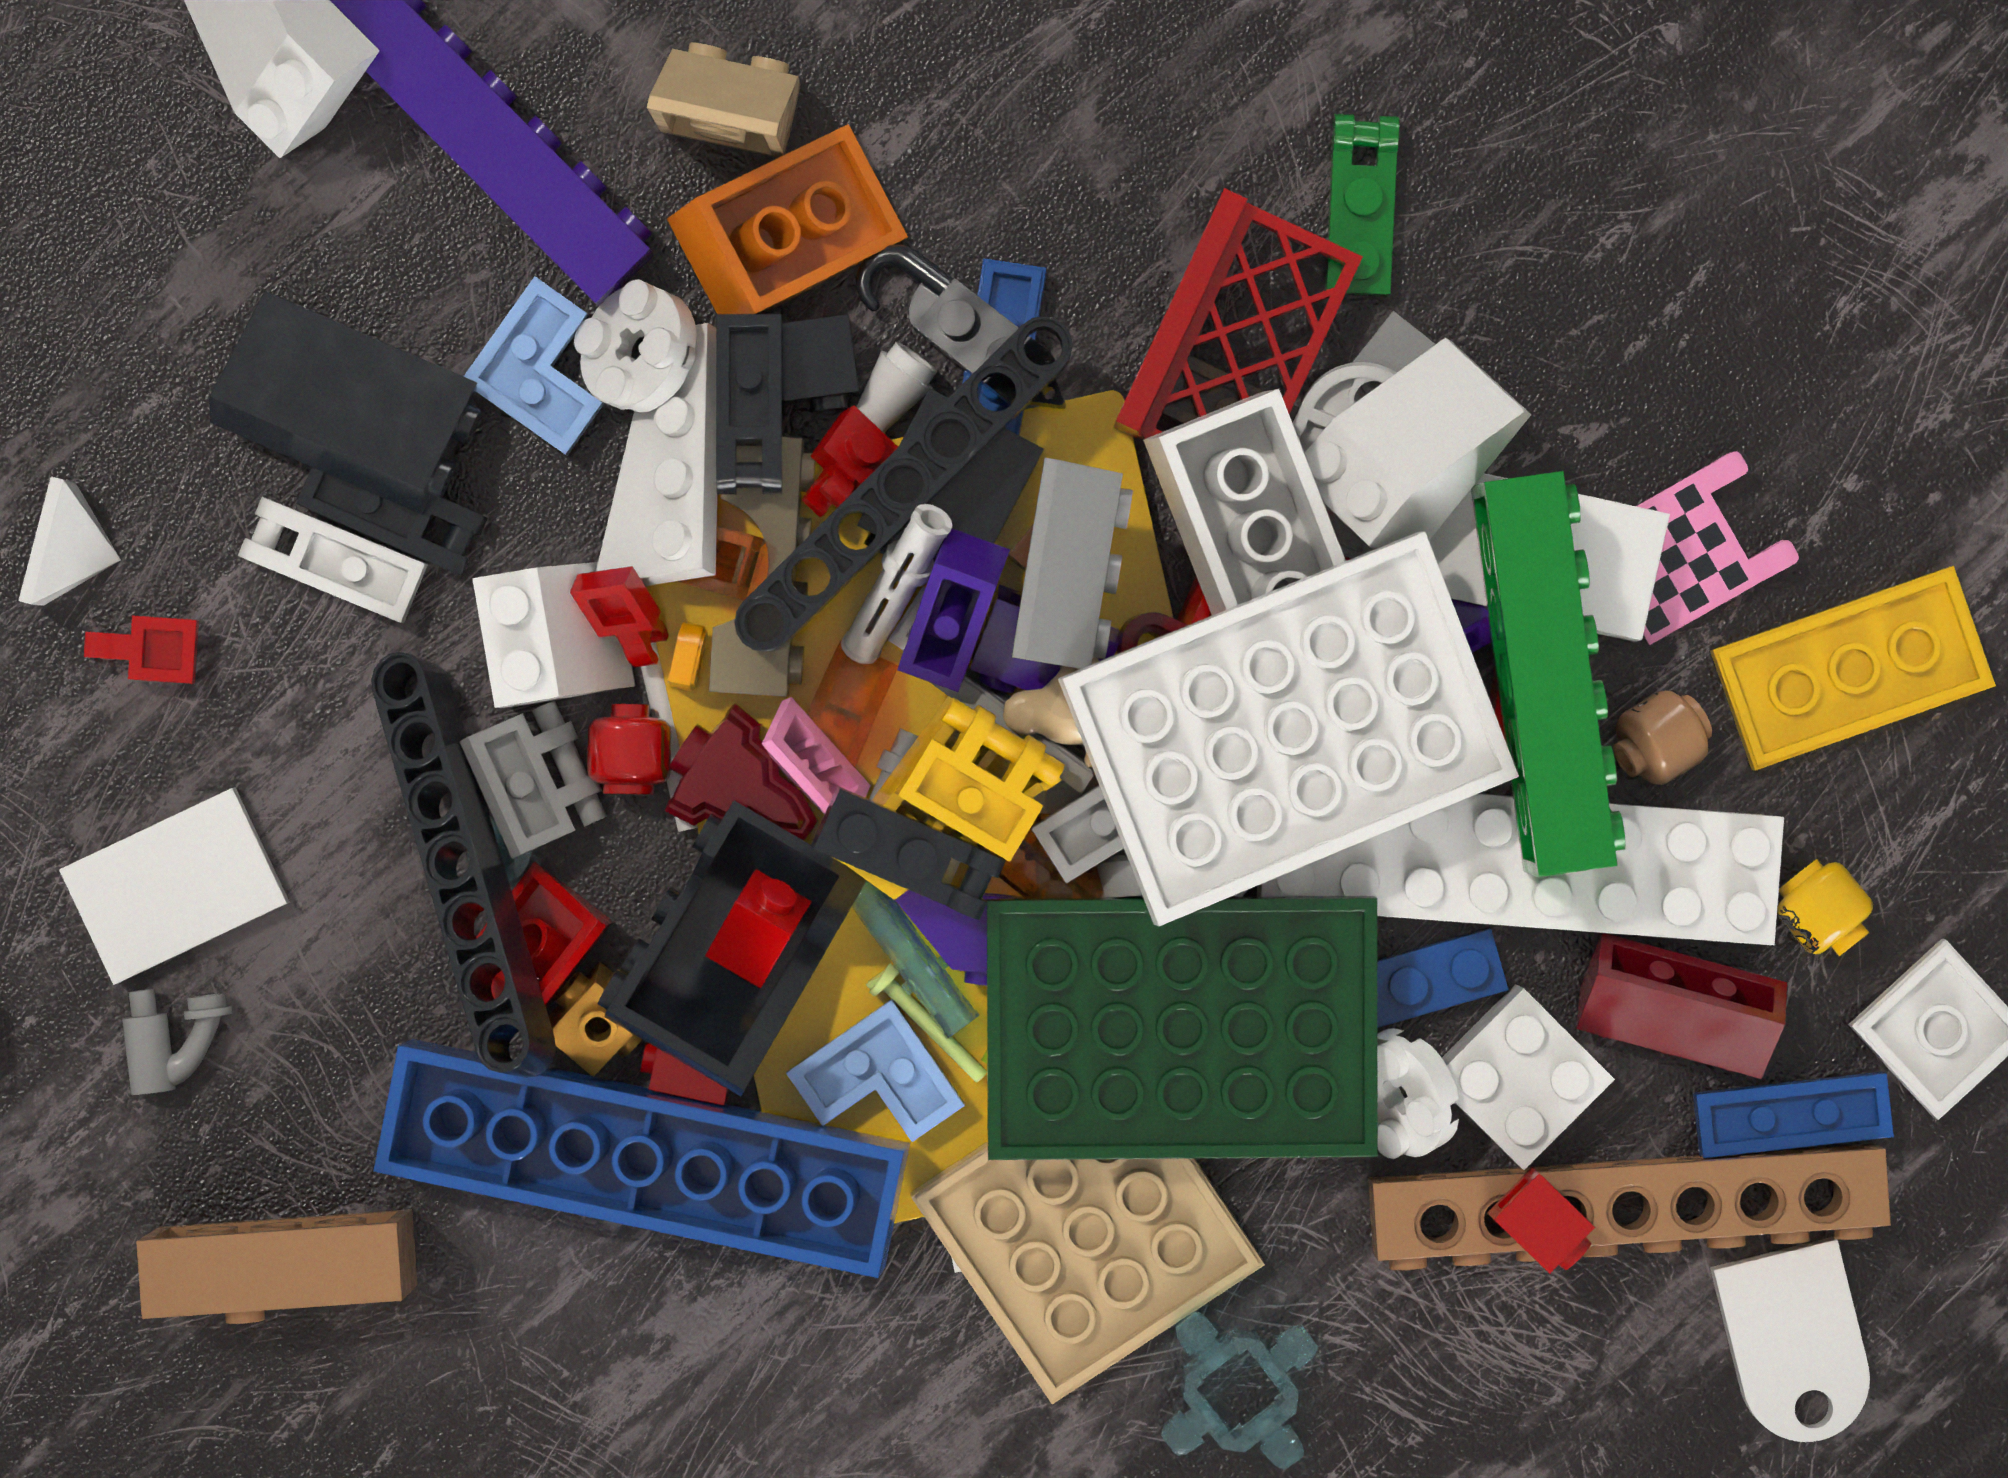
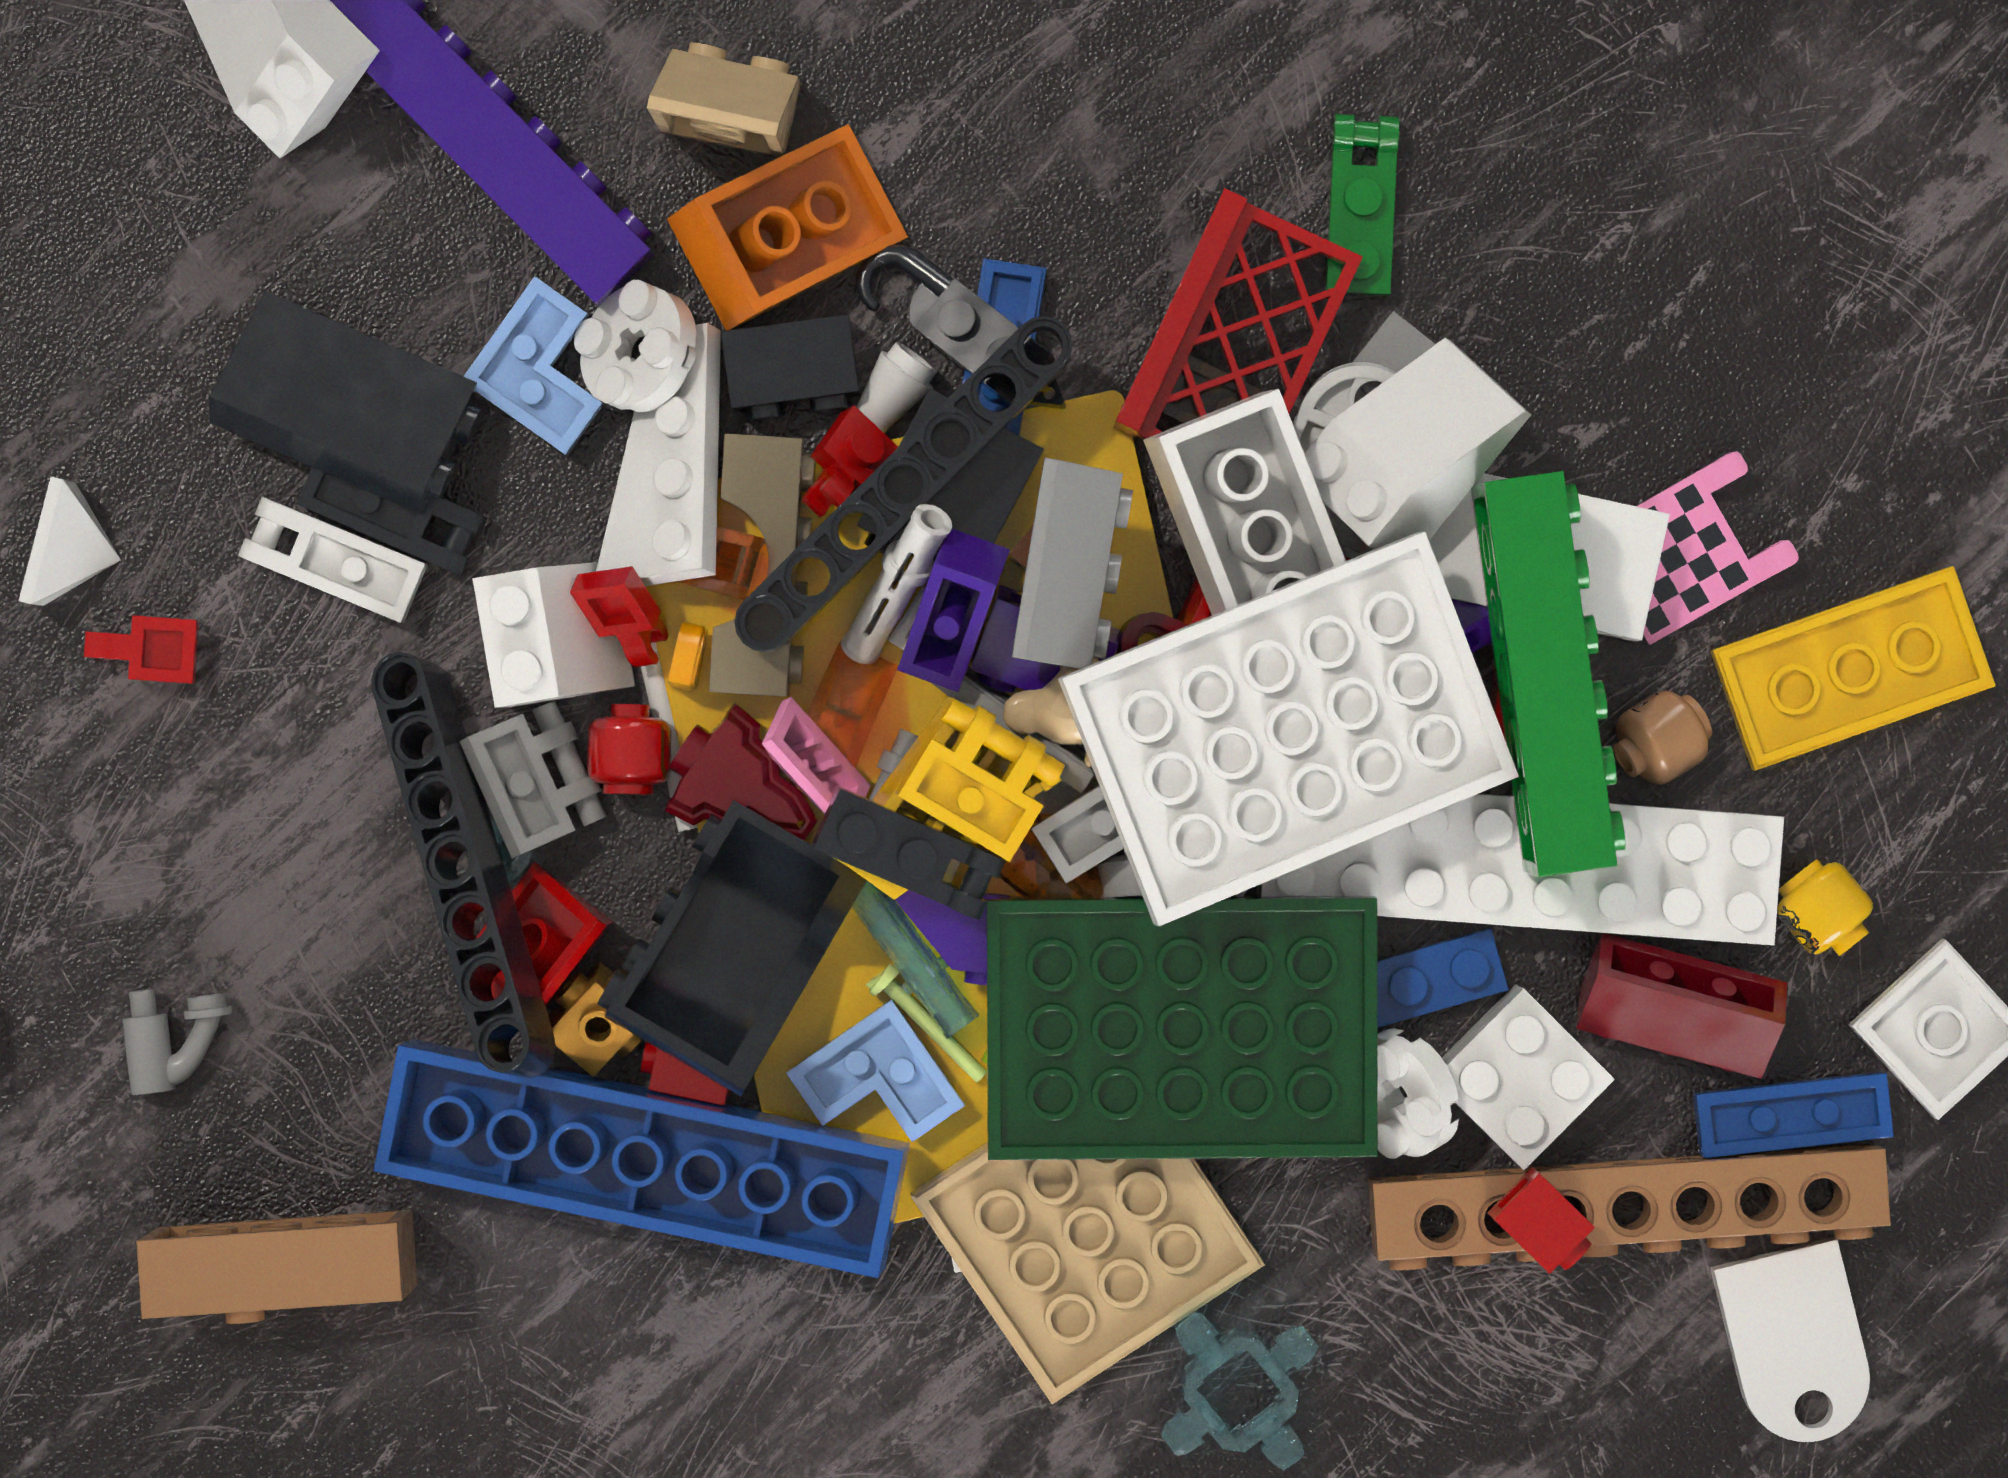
white tile [59,788,290,985] -> none
red brick [705,869,812,988] -> none
black plate [716,314,783,495] -> none

